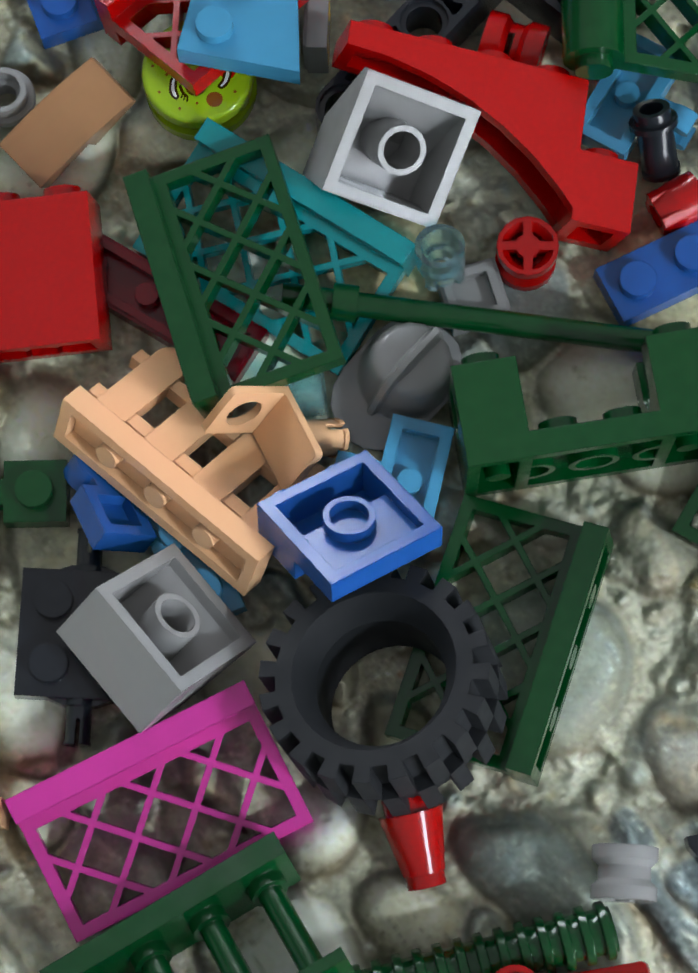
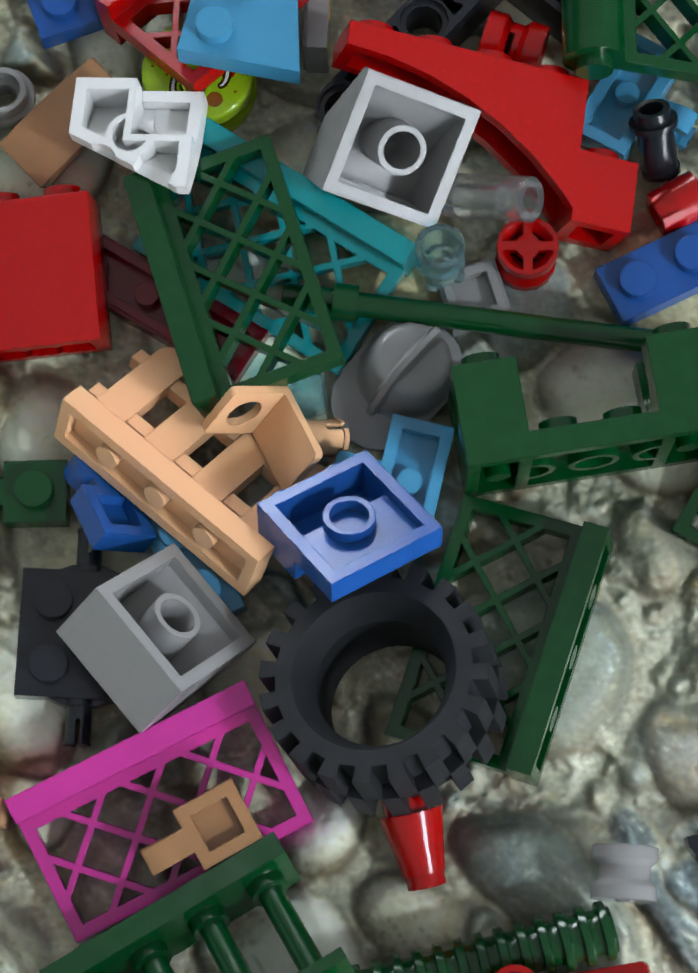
none -> white slope [69,77,208,194]
none -> medium nougat plate [140,778,263,876]
none -> clear cylinder [441,173,544,222]

